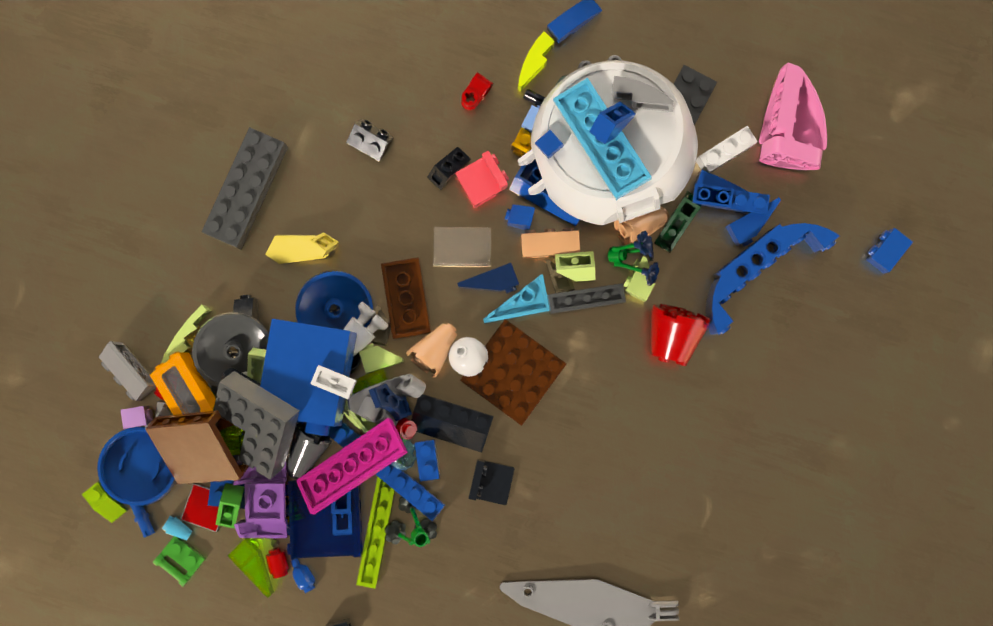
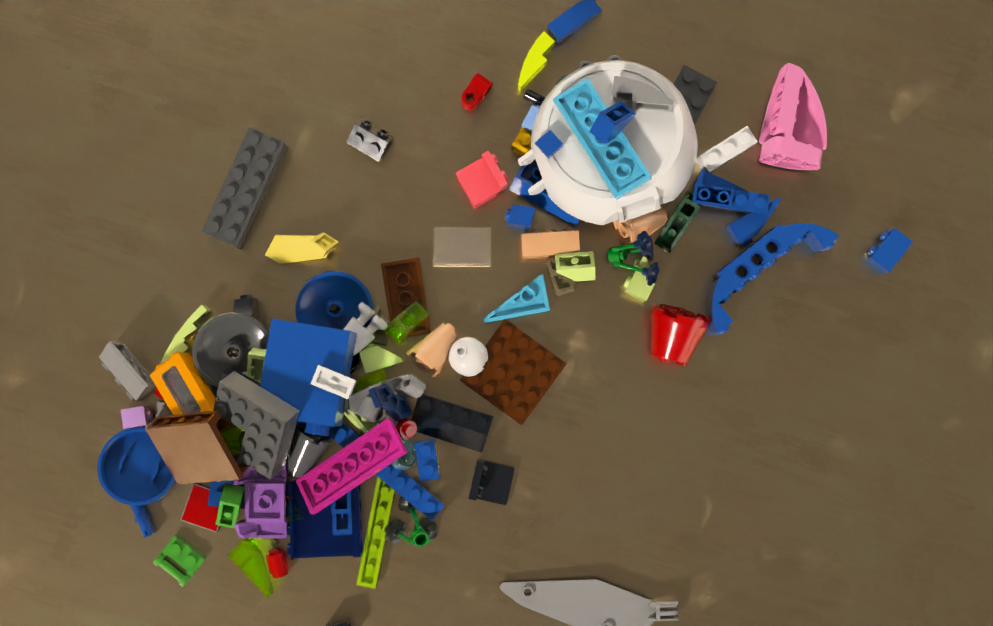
lime slope [82,482,128,523] -> none
medium azure cone [162,515,193,541] -> none
blue plant [290,558,315,593] -> none
black bracket [427,147,471,190] -> none
dark blue slope [457,263,519,294] -> none
dark grey plate [547,283,626,314] -> none
none -> clear neon green slope [384,301,429,344]

